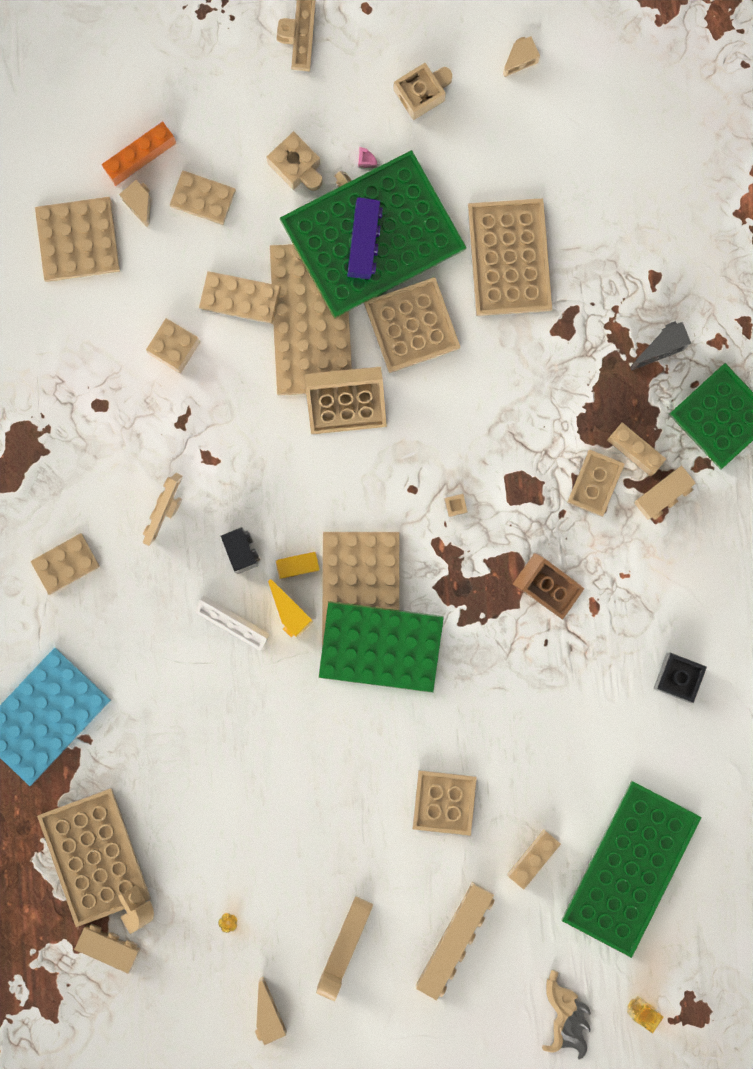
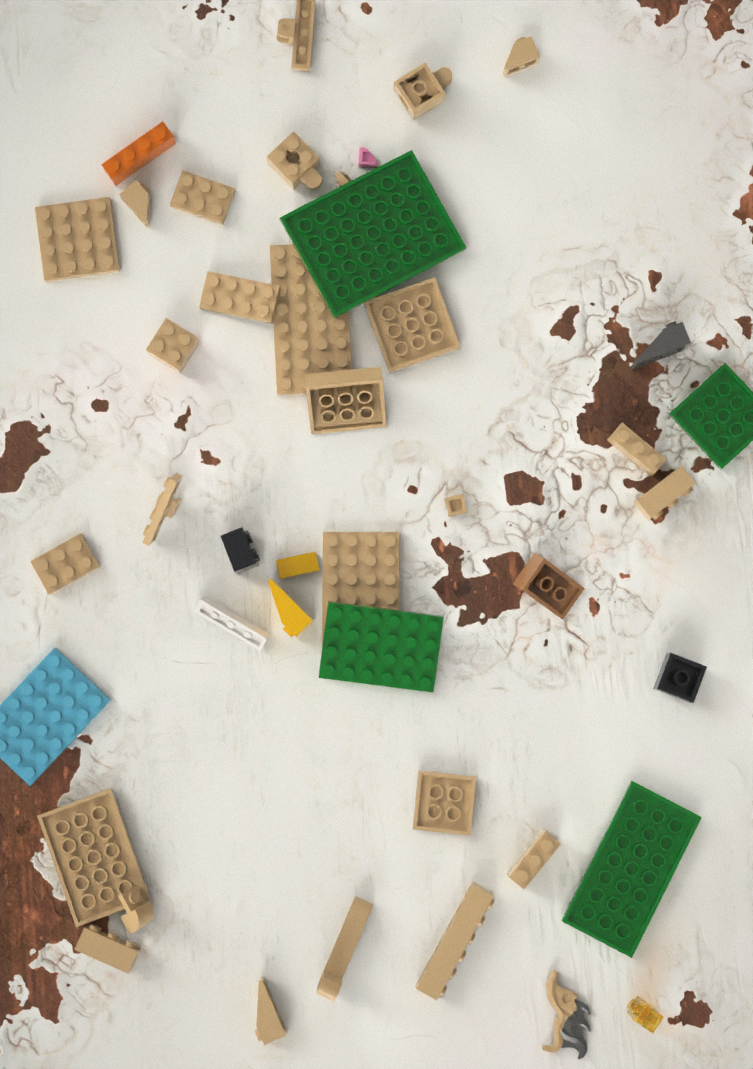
clear yellow plate [218,913,238,933] -> none
dark purple brick [347,197,383,280] -> none
tan plate [468,198,552,316] -> none
tan plate [567,449,624,517] -> none

